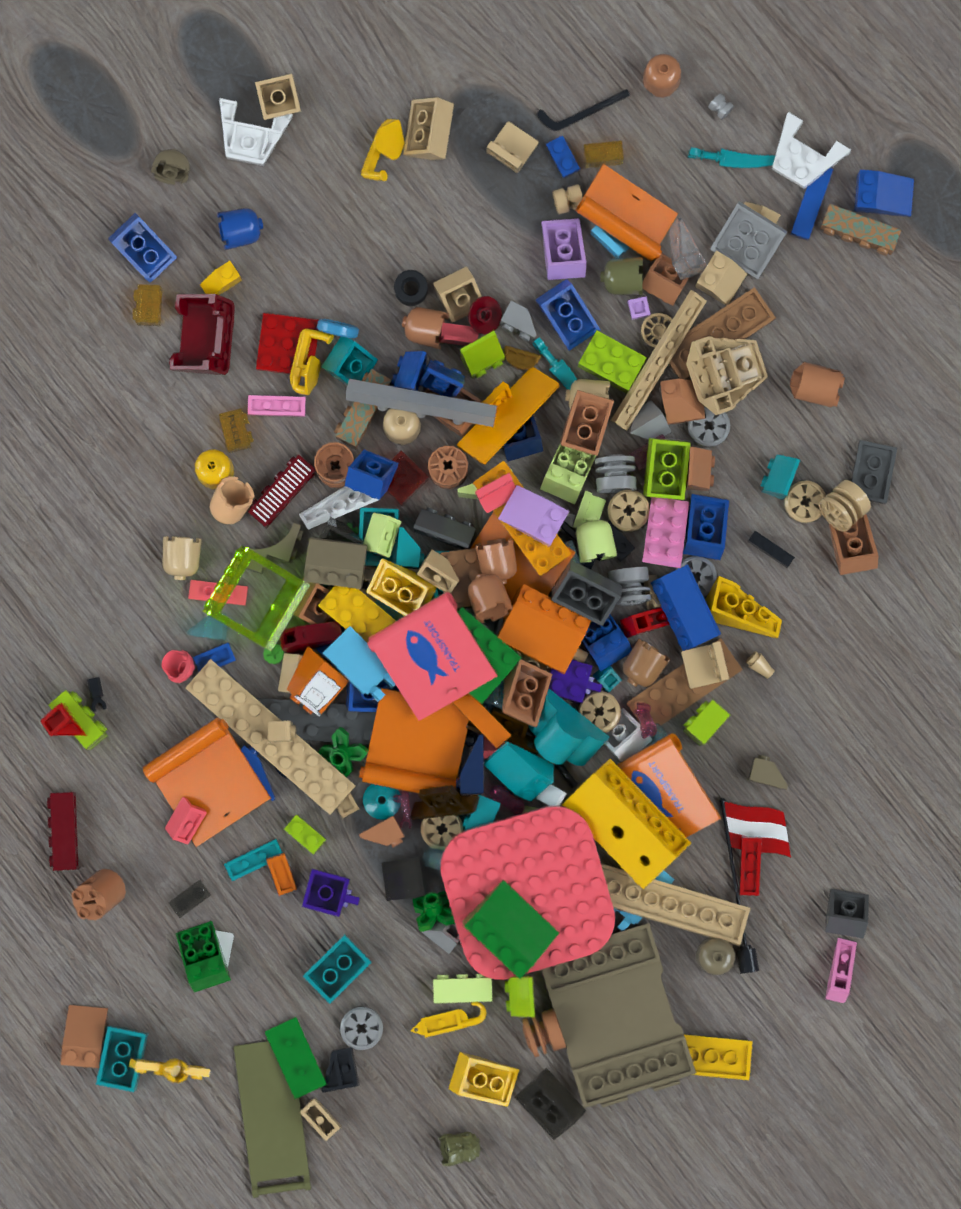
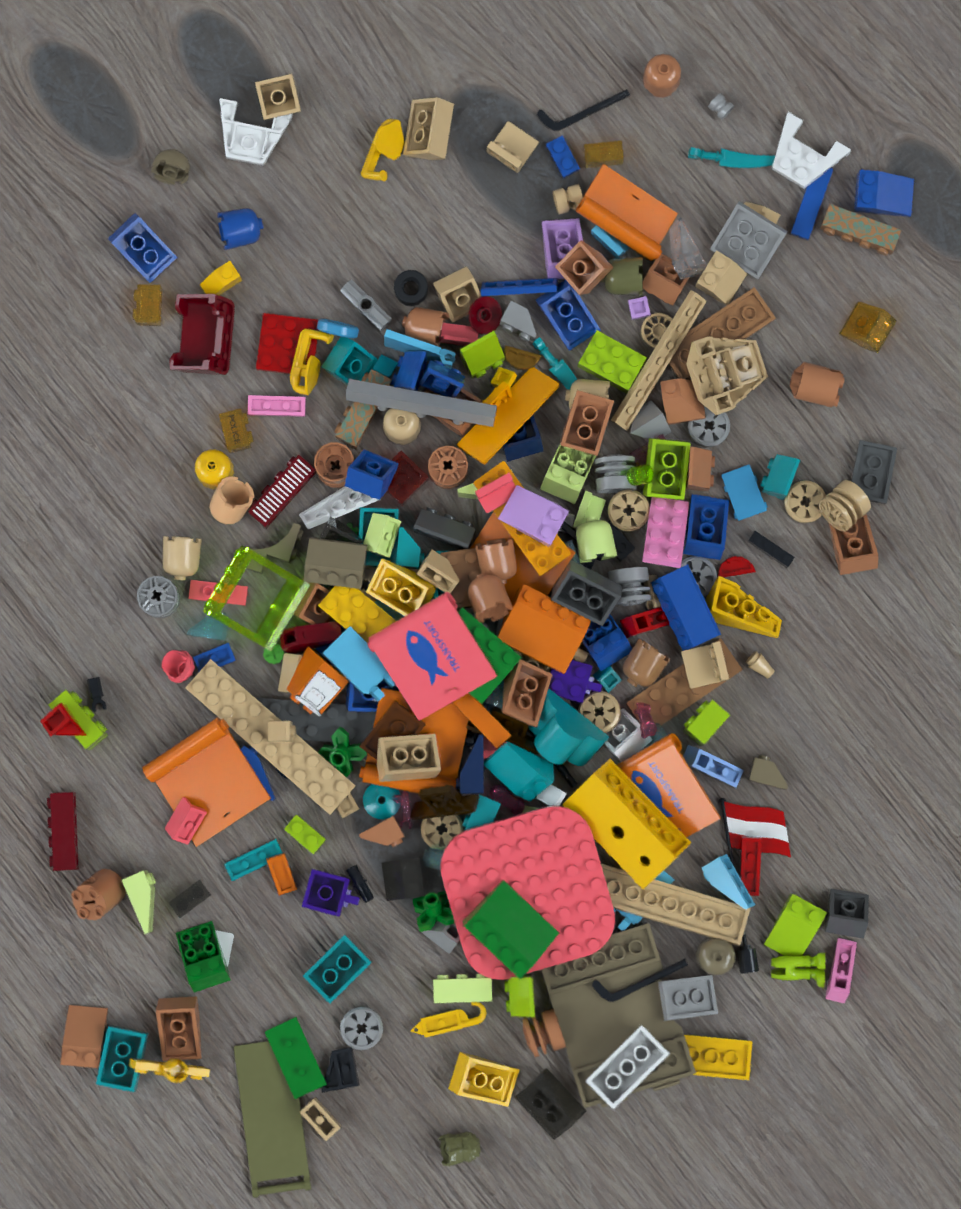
none -> yellowish green slope [122,870,156,934]
none -> light grey wheel [137,576,180,619]
none -> nougat slope [156,996,202,1061]
none -> light grey piece [340,279,392,331]
none -> black axle [346,864,374,903]
none -> reddish brown plate [360,701,426,759]
none -> teal slope [372,354,398,379]
none -> tan slope [377,734,441,782]
none -> medium azure tile [384,329,456,369]
none -> blue tile [480,278,558,296]
none -> yellow plate [490,367,517,388]
none -> nougat slope [555,240,613,295]
none -> white brick [586,1025,669,1109]
none -> black piece [592,959,688,1002]
none -> clear neon green wheel [627,465,654,486]
none -> light grey plate [658,975,718,1021]
none -> light blue slope [683,745,744,788]
none -> medium azure slope [702,854,755,910]
none -> red tile [718,556,756,578]
none -> dark azure piece [721,464,768,521]
none -> lime slope [763,893,827,956]
none -> lime piece [771,952,825,988]
none -> clear yellow slope [839,301,897,353]

